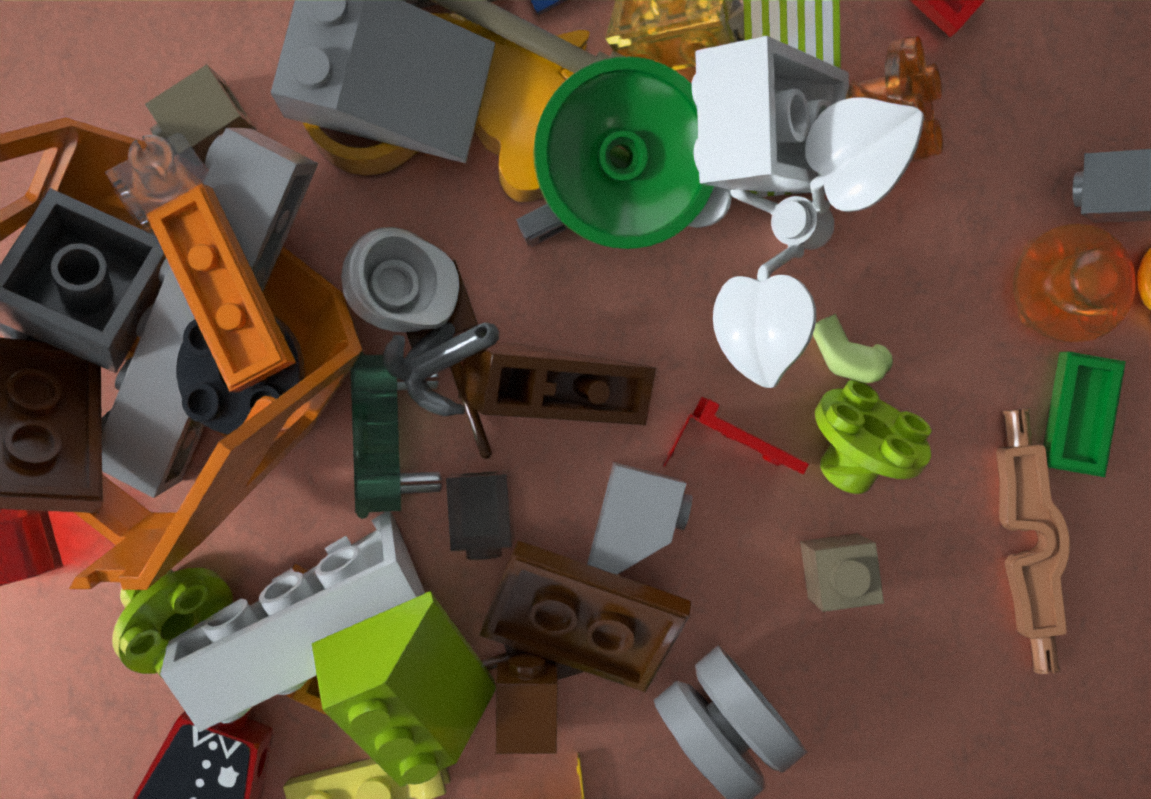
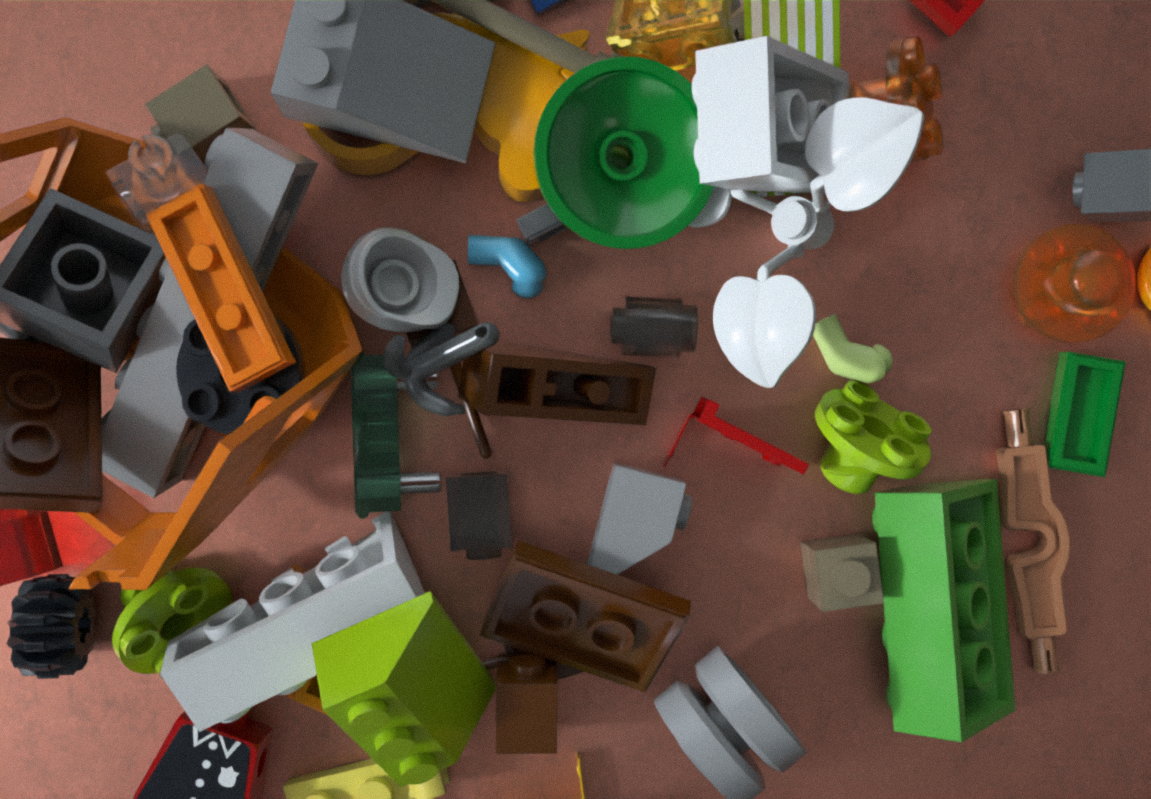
none -> black gear [6,574,97,679]
none -> medium azure arm [468,235,547,298]
none -> clear smoke brick [610,296,698,358]
none -> bright green slope [872,479,1015,743]

